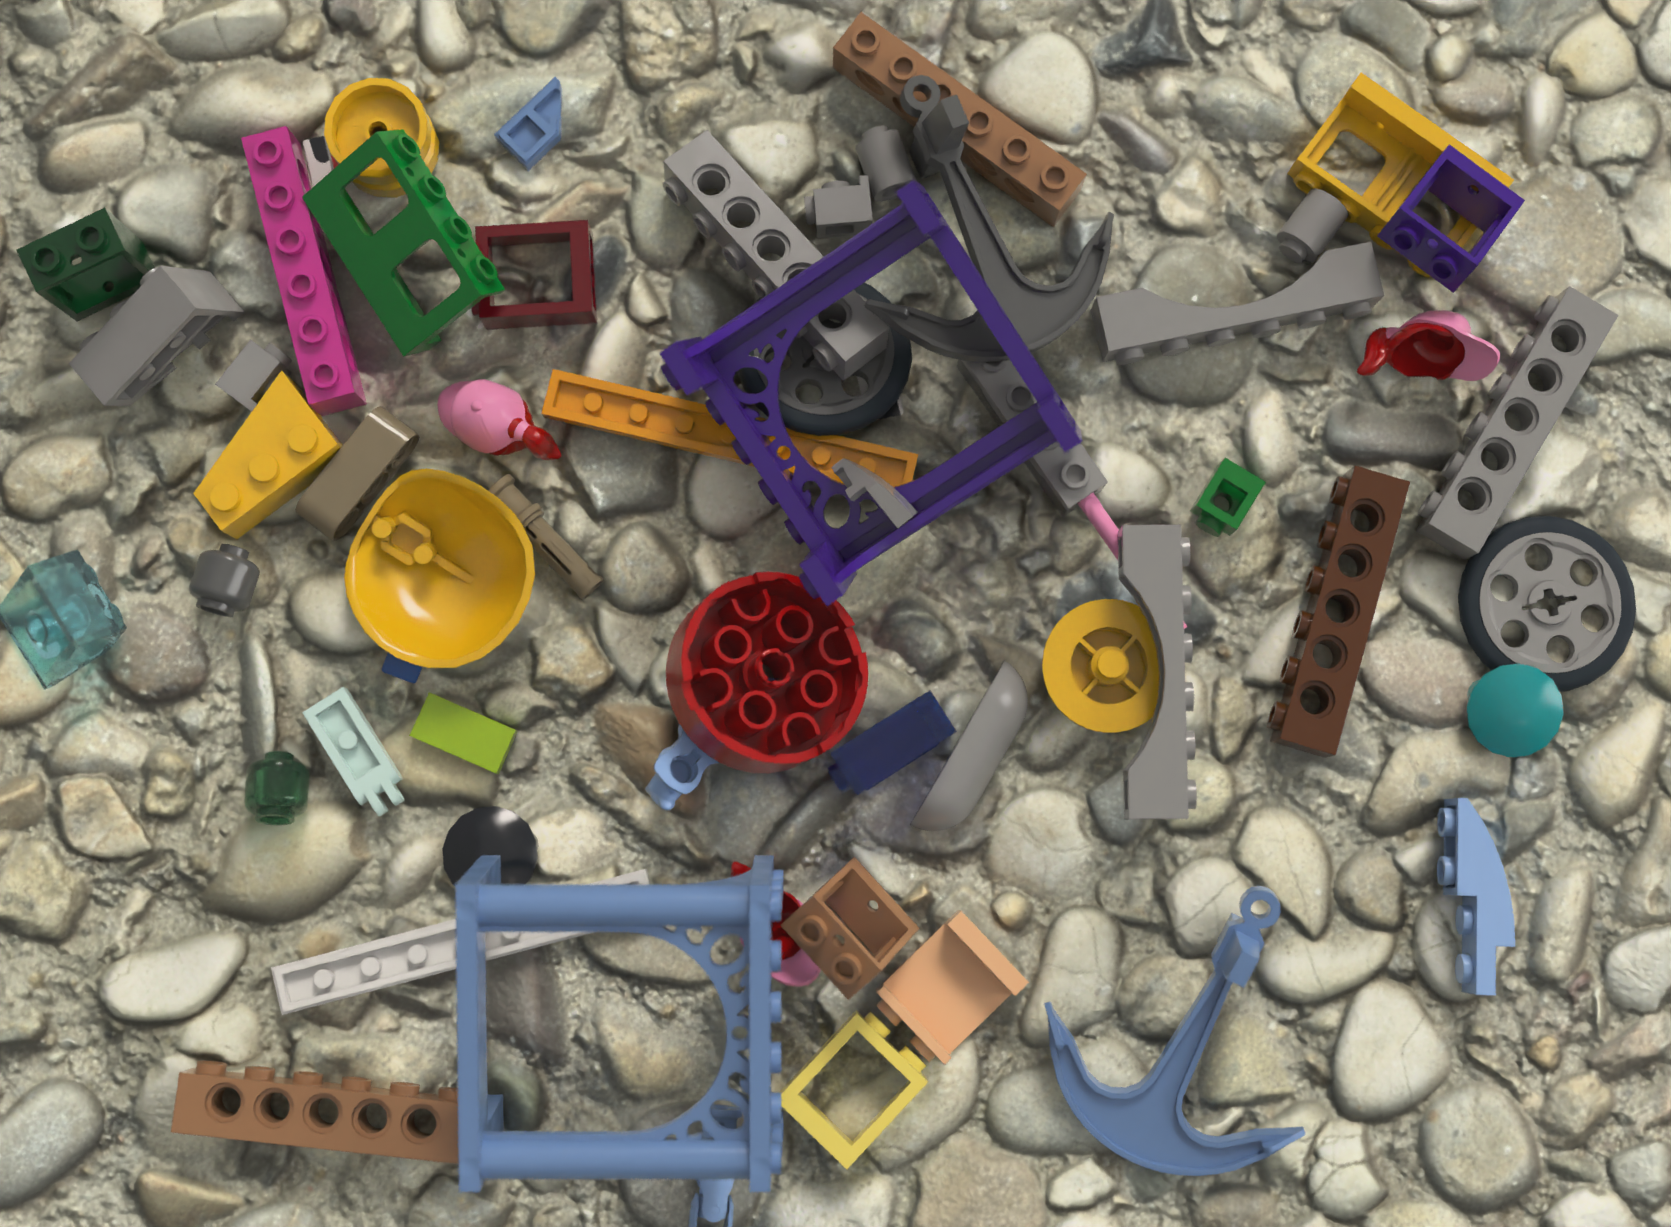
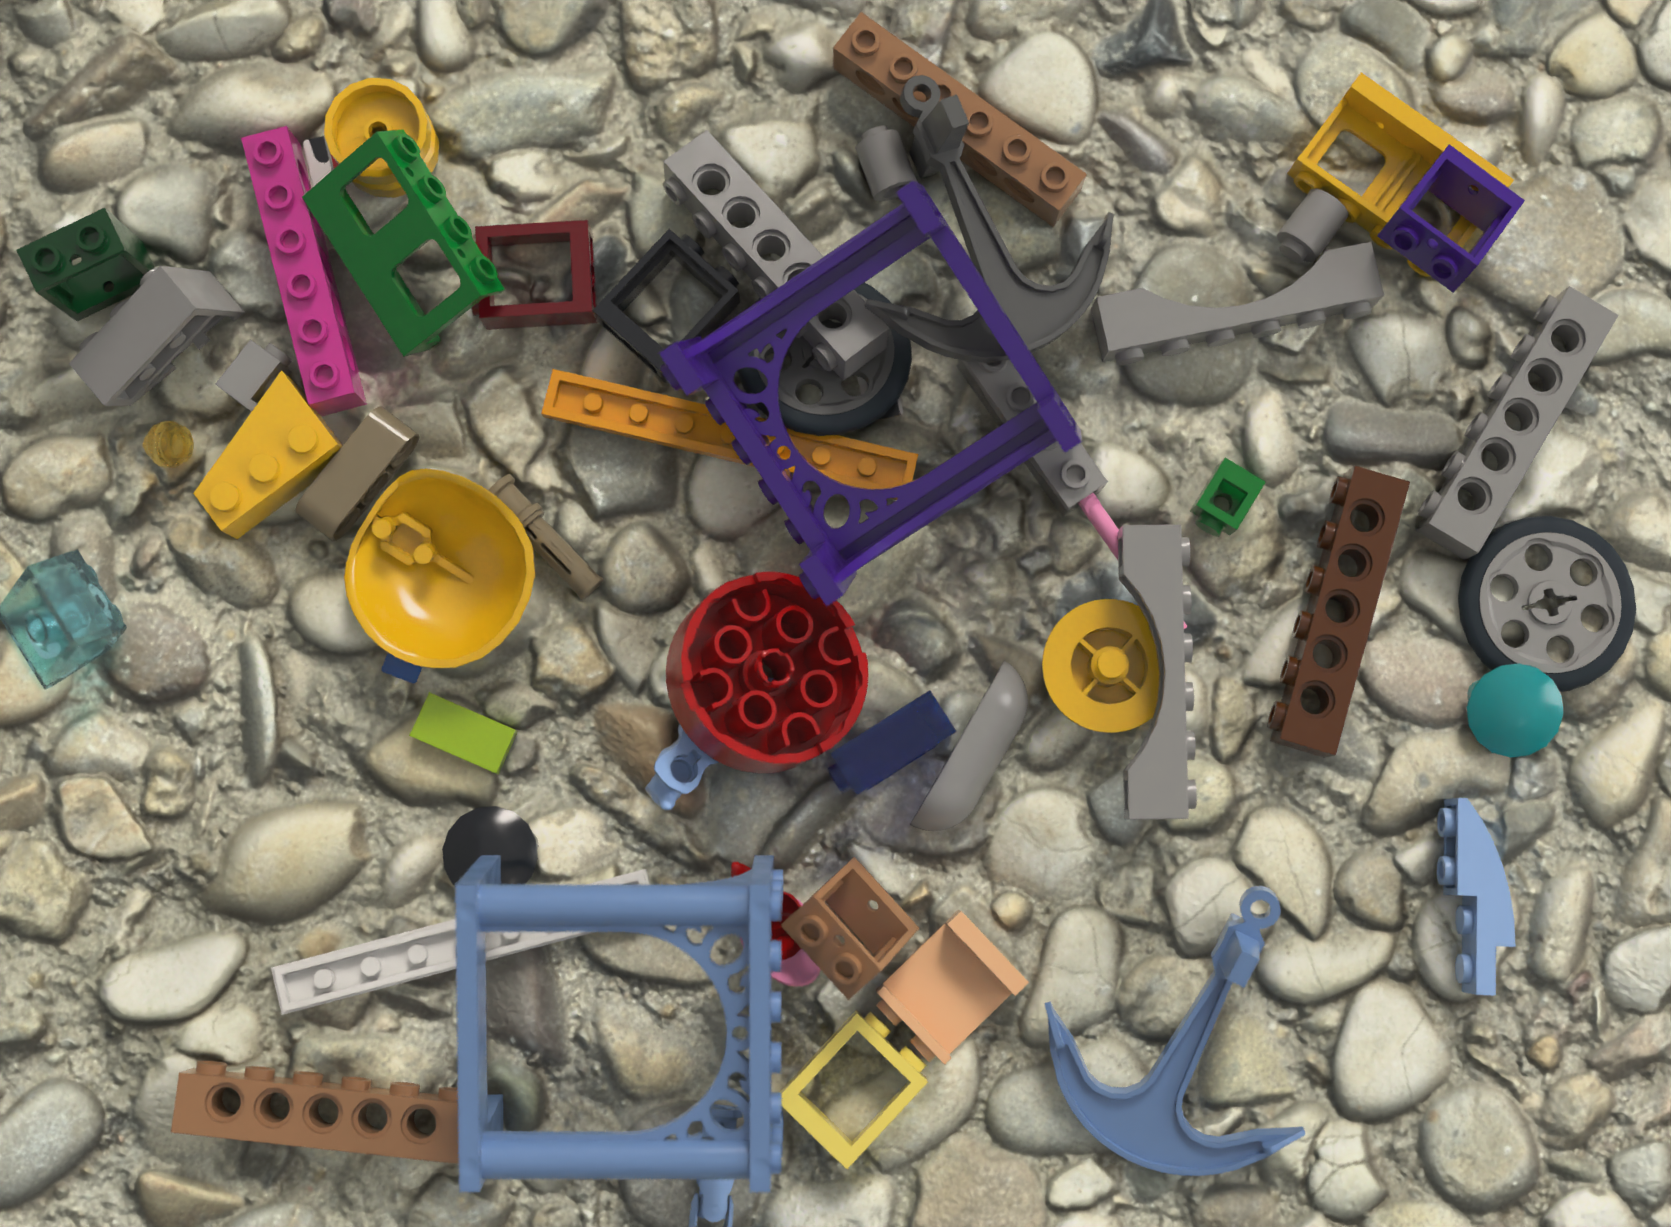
dark grey head [189,544,260,617] -> none
clear green head [244,751,310,826] -> none
light aqua hinge [302,687,405,816] -> none
bright pink hair [438,379,561,460] -> none
medium blue tile [494,77,562,171] -> none
light grey brick [804,175,873,239] -> none
light grey slope [831,458,917,528] -> none
red hair [1357,310,1500,381] -> none
none -> clear yellow plate [143,421,194,468]
none -> black window [593,229,741,383]

